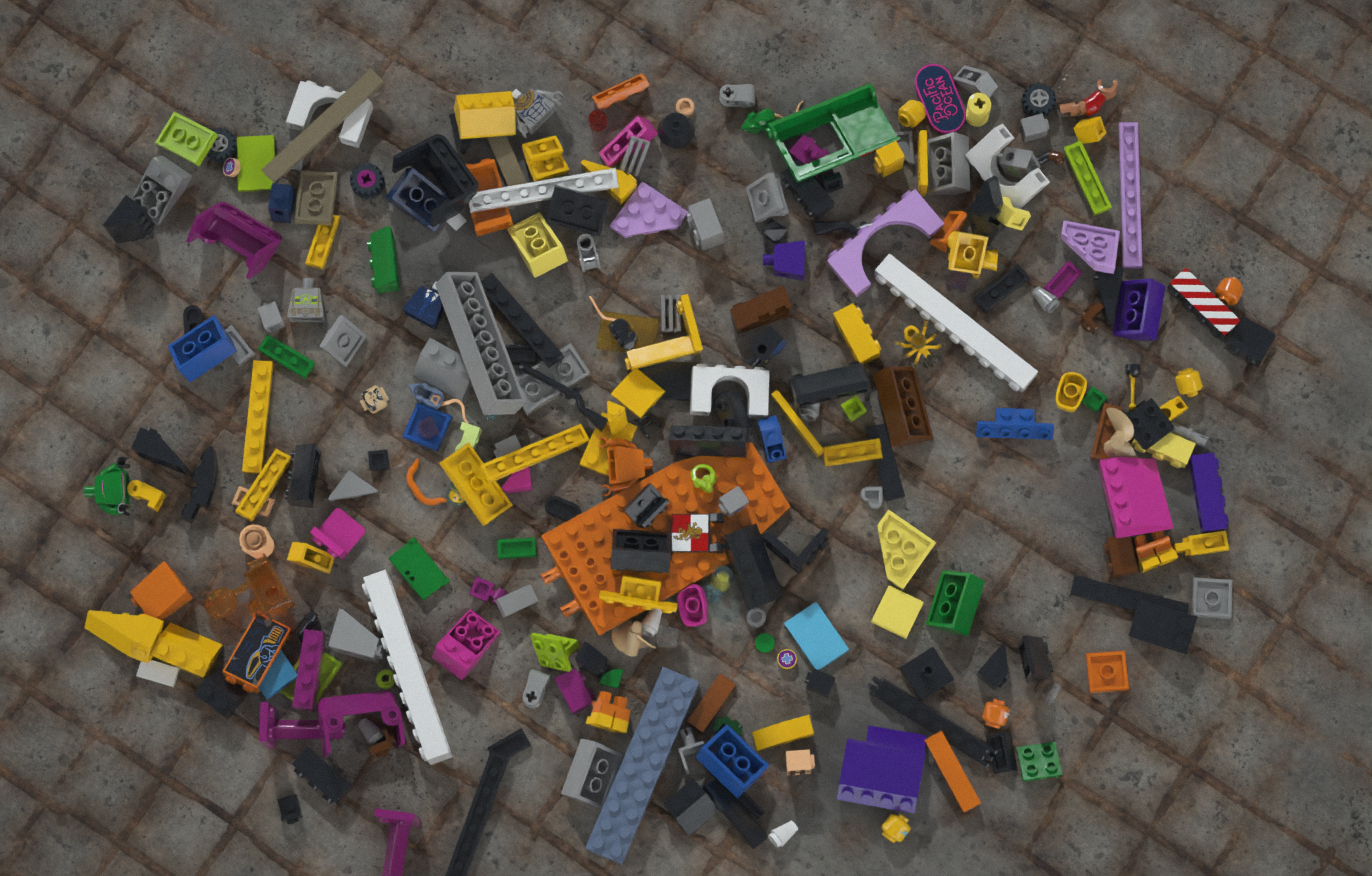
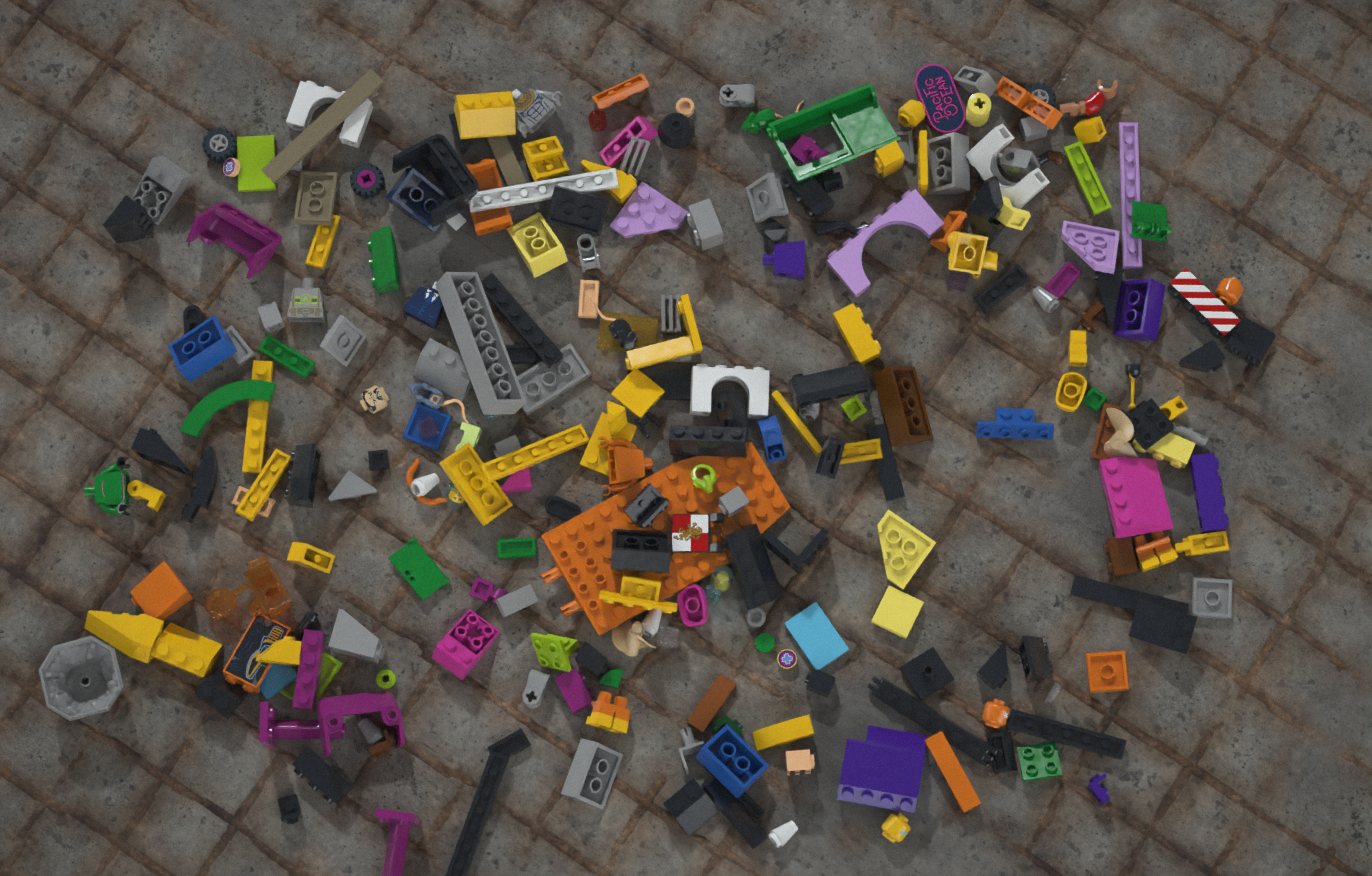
white tile [136,660,180,688] -> none
lime tile [155,112,218,167] -> none
light nougat hat [239,524,275,560] -> none
dark blue torso [268,183,296,223] -> none
dark pink bracket [310,508,366,560] -> none
white brick [362,570,453,765] -> none
black piece [518,361,608,432] -> none
sand blue brick [585,667,699,866] -> none
reddish brown wedge [730,285,792,334] -> none
black torso [746,326,788,369] -> none
light grey tile [860,487,883,510] -> none
white brick [874,253,1038,393] -> none
animal [894,319,945,370] -> none
green slope [925,570,985,636] -> none
yellow head [1175,368,1203,397] -> none
none -> light grey rock [39,636,123,721]
none -> green tile [180,380,277,438]
none -> yellow slope [256,636,302,666]
none -> white cone [410,473,440,496]
none -> light nougat tile [578,280,600,319]
none -> black plate [816,436,845,479]
none -> orange slope [994,76,1063,130]
none -> black plate [1007,709,1127,760]
none -> yellow leg [1068,330,1087,367]
none -> dark purple bracket [1087,773,1110,806]
none -> green hinge [1132,201,1172,243]
none -> black slope [1178,340,1226,373]

